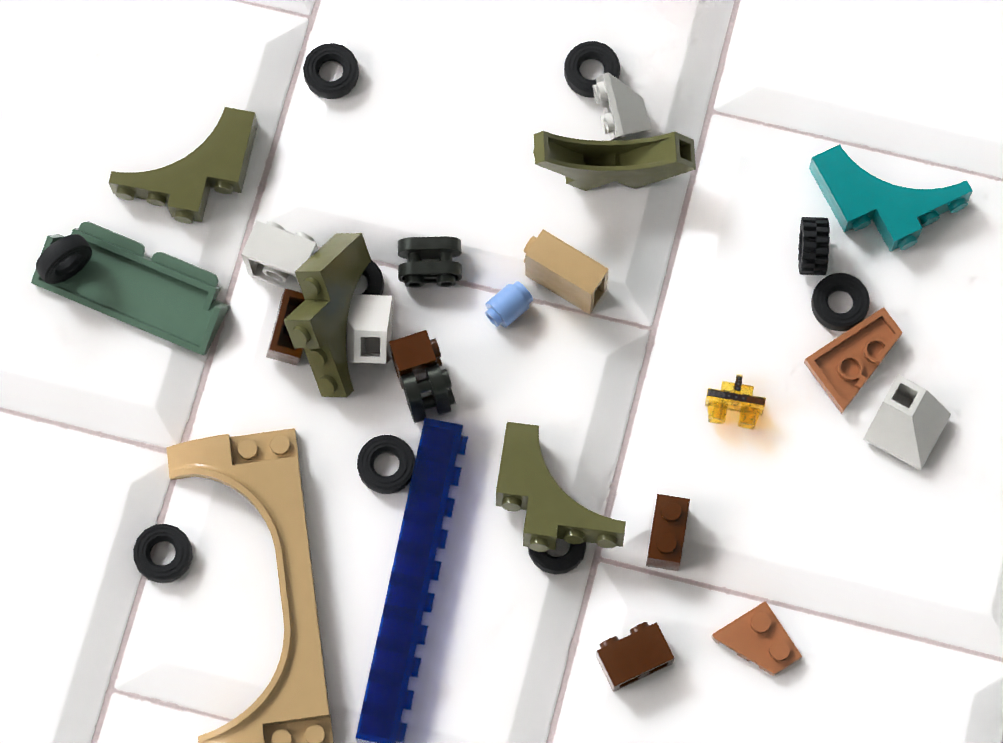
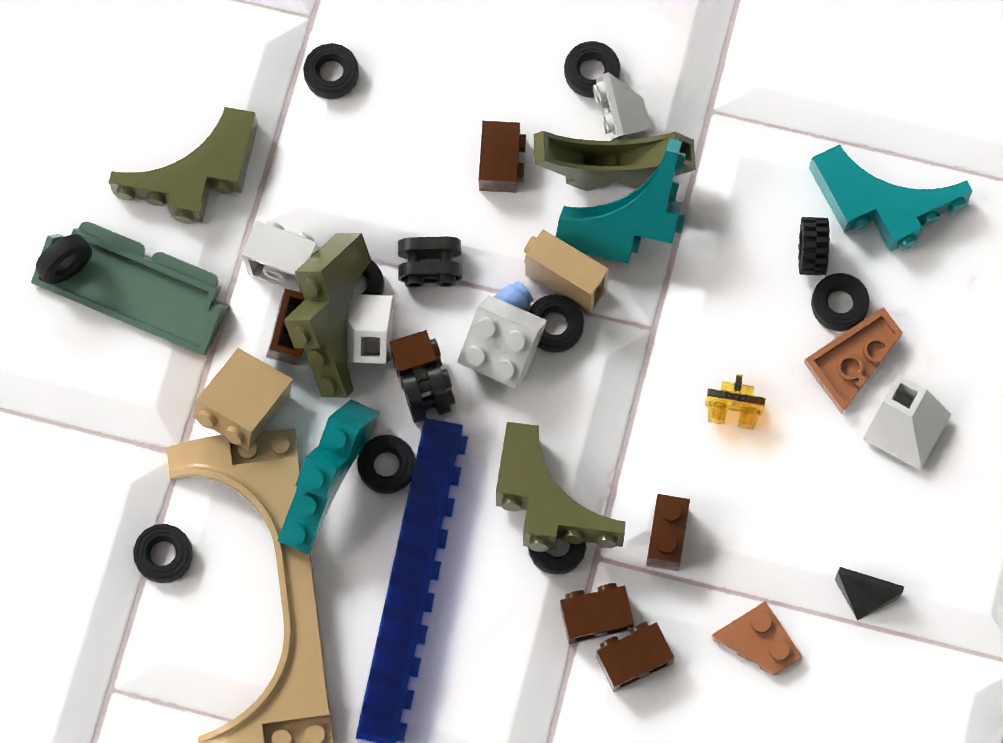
none -> tan brick [193,347,293,450]
none -> teal arch [277,399,380,554]
none -> white brick [457,295,547,389]
none -> reddish brown brick [478,120,526,193]
none -> black tyre [528,294,584,353]
none -> teal arch [555,138,686,264]
none -> reddish brown brick [560,583,634,644]
none -> pearl dark grey slope [835,567,904,621]

